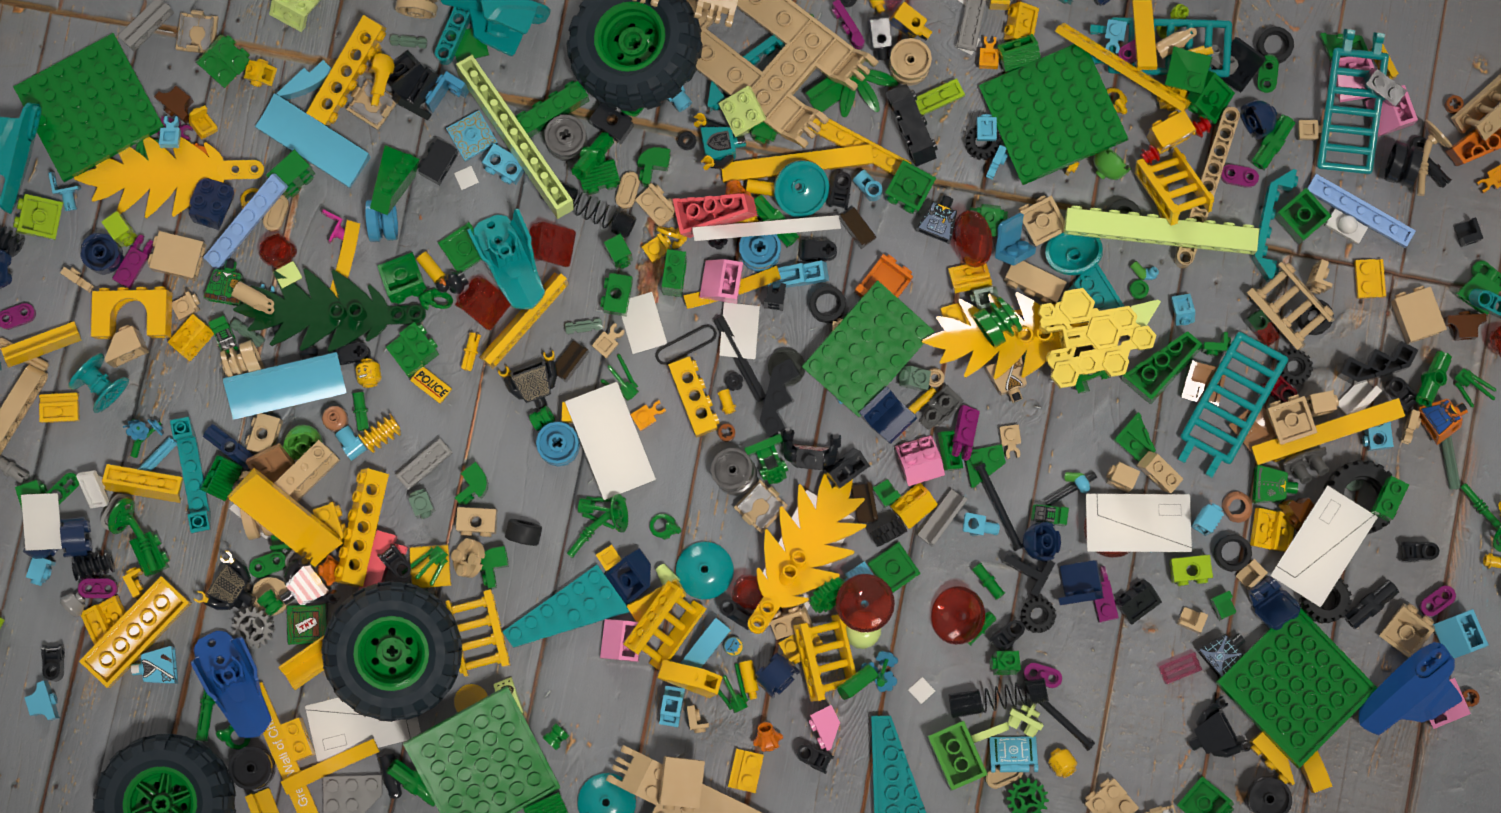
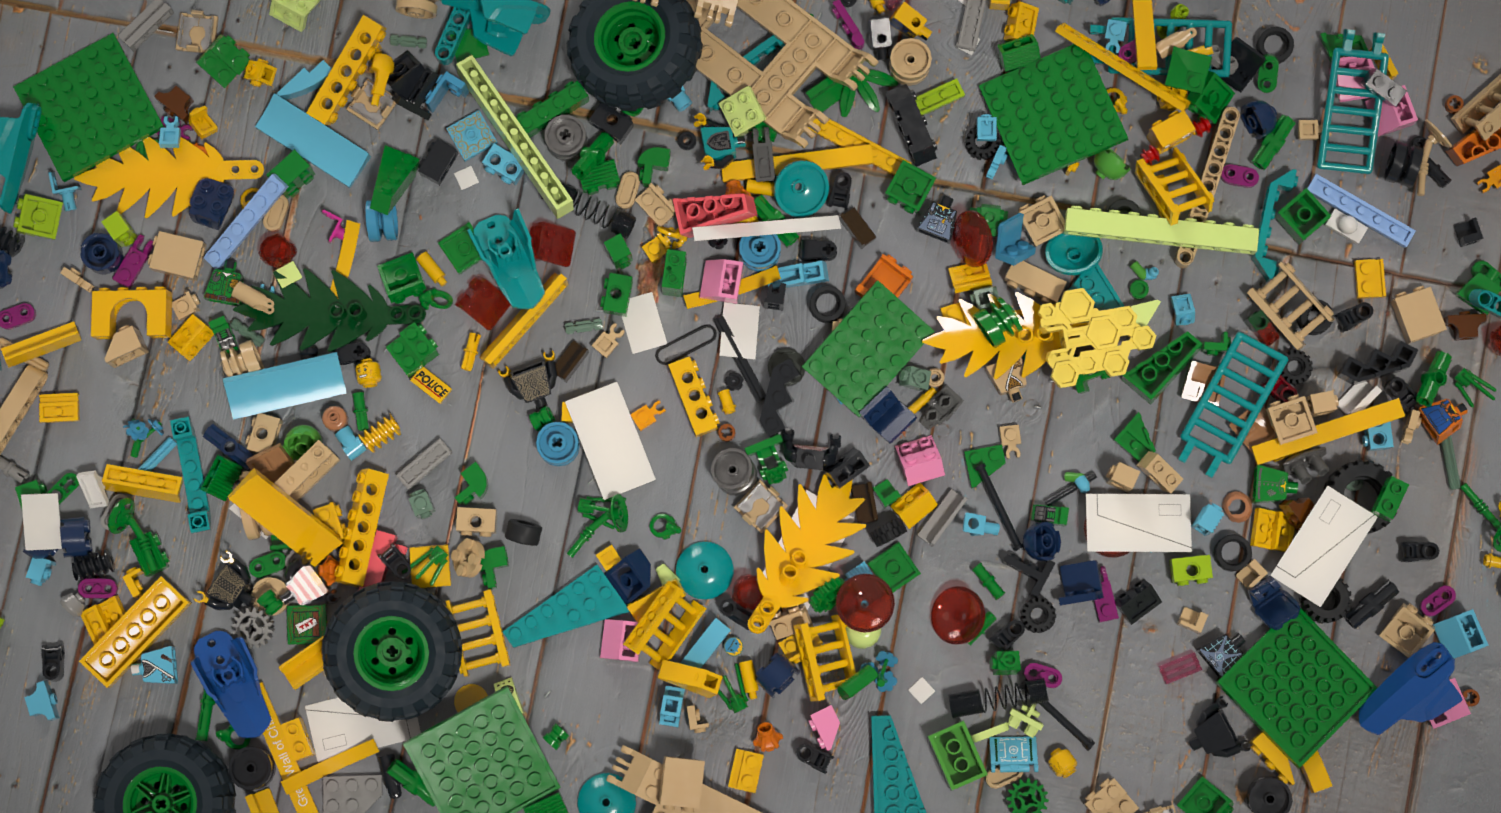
teal piece [68,353,129,413] -> none
black animal [436,271,469,294] -> none
green plant [601,354,639,401] -> none
medium azure piece [853,169,882,202] -> none
green brick [937,431,963,471] -> none
magenta hinge [952,405,980,461] -> none
light orange plate [979,36,999,69] -> none
green panel [1209,591,1236,621] -> none
tan bracket [1306,259,1333,294] -> none
none -> dark grey hinge [753,127,776,182]
none -> black piece [1334,302,1374,333]

